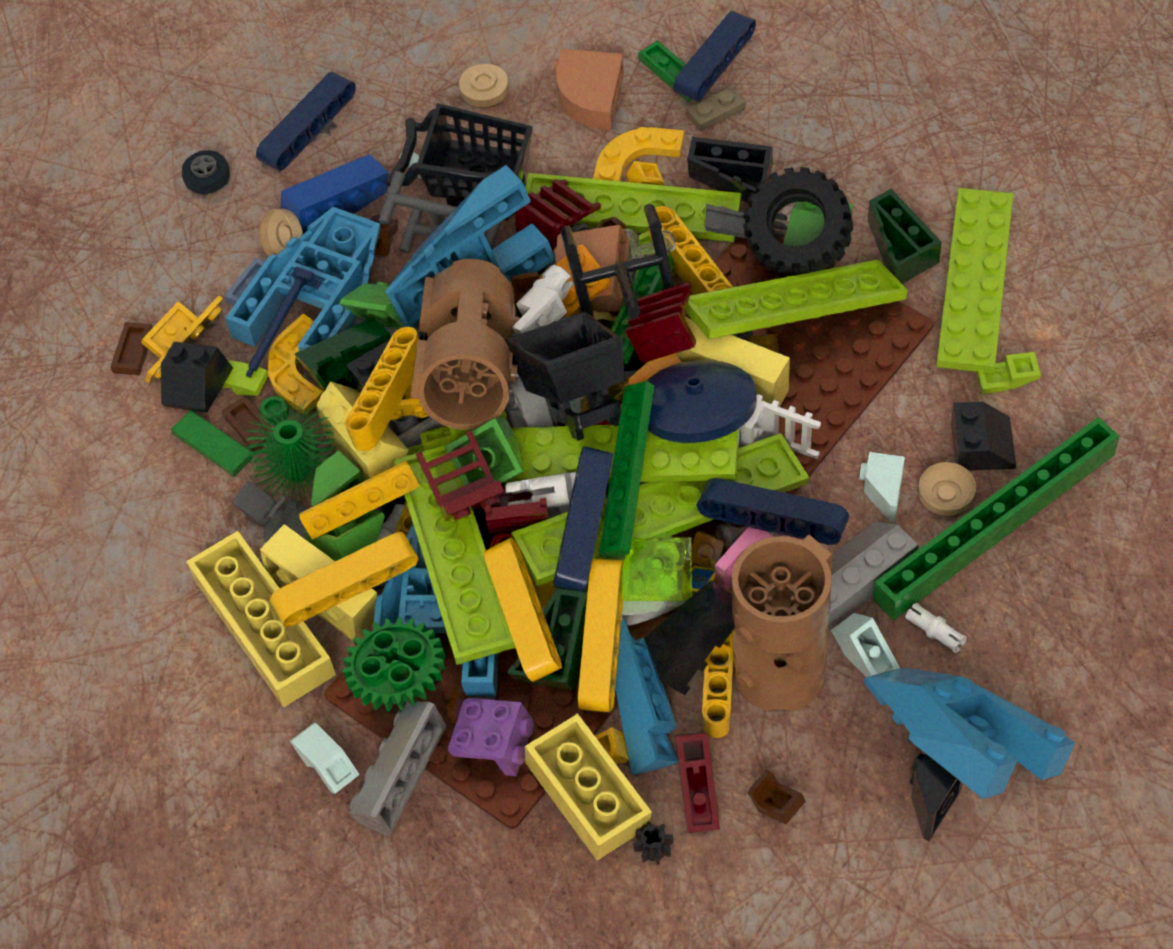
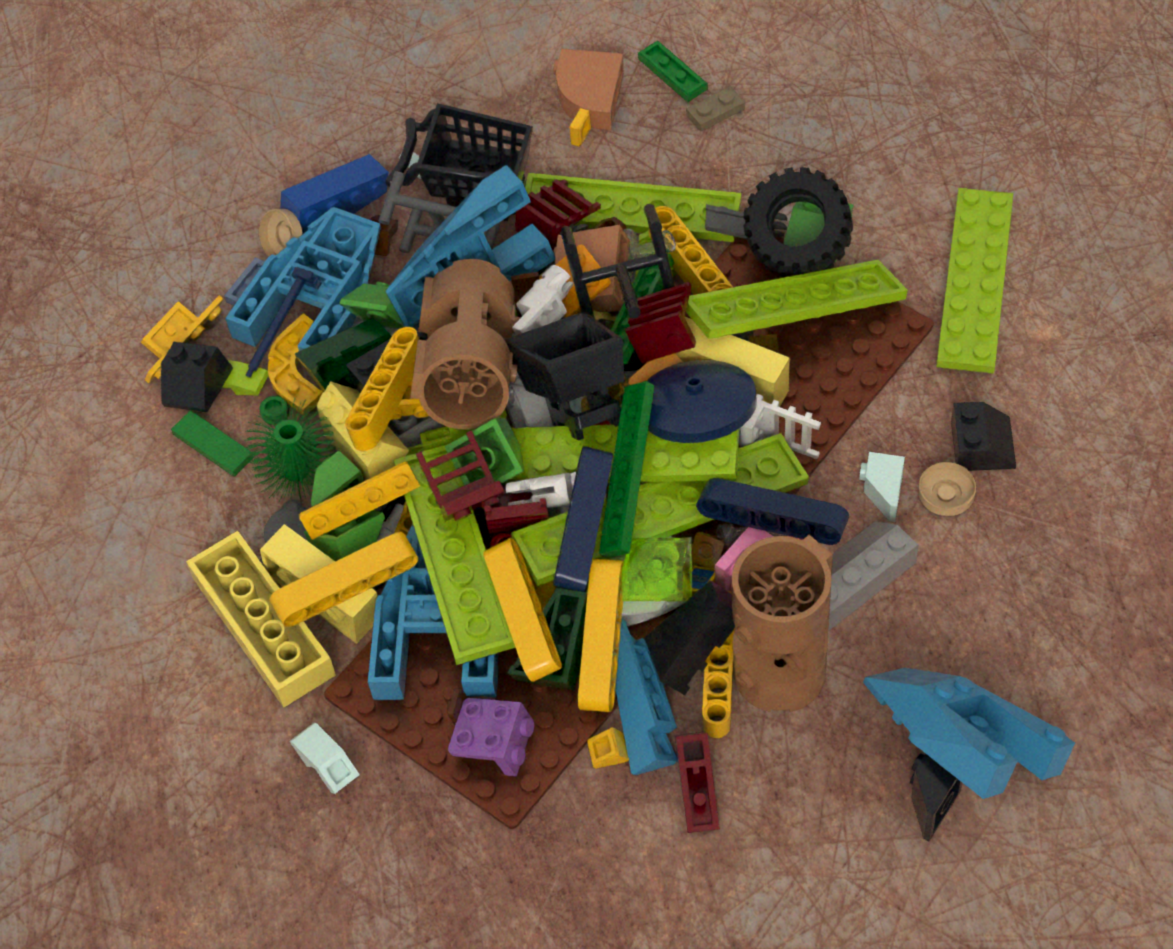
reddish brown tile [110,322,153,376] -> none
black wheel [182,150,230,194] -> none
reddish brown tile [221,396,274,452] -> none
dark grey bracket [232,481,287,527] -> none
dark blue beam [256,72,356,171] -> none
green gear [342,617,446,712] -> none
light grey slope [349,701,446,837] -> none
tan piece [459,64,509,108] -> none
light yellow brick [525,714,652,861] -> none
yellow plate [593,127,685,181] -> none
yellow slope [626,161,665,185] -> none
black gear [633,822,674,865] -> none
dark blue beam [673,11,756,101] -> none
black wedge [687,137,773,203] -> none
reddish brown bracket [748,770,806,824] -> none
light aqua slope [831,613,900,677] -> none
dark green wedge [868,188,942,284] -> none
green brick [873,417,1119,621] -> none
white pin [906,603,967,653] -> none
lime slope [976,352,1041,394] -> none
none -> yellow tile [569,108,591,147]

